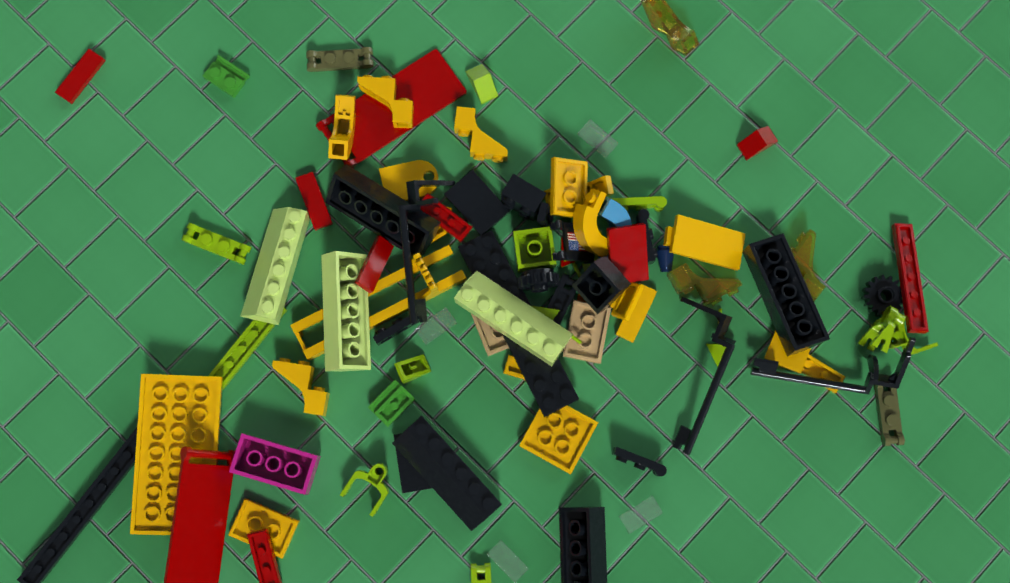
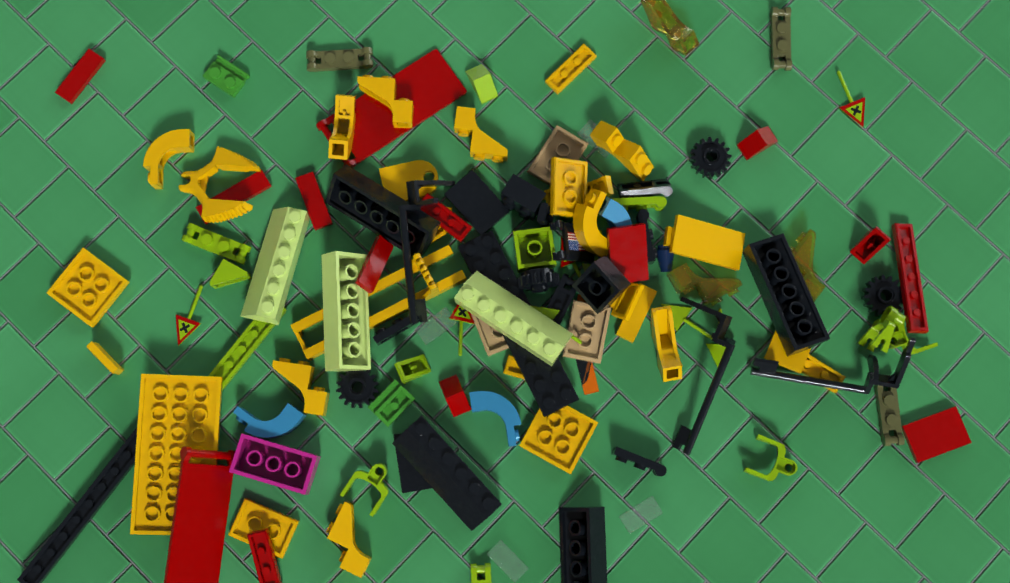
none -> yellow plate [46,248,130,328]
none -> yellow tile [87,341,124,375]
none -> yellow arch [143,129,195,189]
none -> piece [176,285,203,346]
none -> yellow piece [178,146,261,223]
none -> red tile [195,169,272,224]
none -> lime slope [209,259,252,289]
none -> dark azure arch [233,403,307,438]
none -> yellow arch [326,501,372,578]
none -> black gear [336,370,379,408]
none -> red slope [439,374,471,417]
none -> piece [449,304,475,356]
none -> dark azure arch [469,391,522,447]
none -> tan tile [527,125,588,186]
none -> yellow tile [545,43,597,95]
none -> sticker [576,359,599,395]
none -> yellow arch [590,121,654,181]
none -> black plate [617,179,673,198]
none -> yellow arch [651,305,682,382]
none -> lime piece [661,304,712,340]
none -> black gear [689,137,732,179]
none -> lime piece [744,434,798,481]
none -> olive plate [770,7,792,71]
none -> piece [837,71,865,127]
none -> red slope [850,226,891,264]
none -> red tile [902,406,972,463]

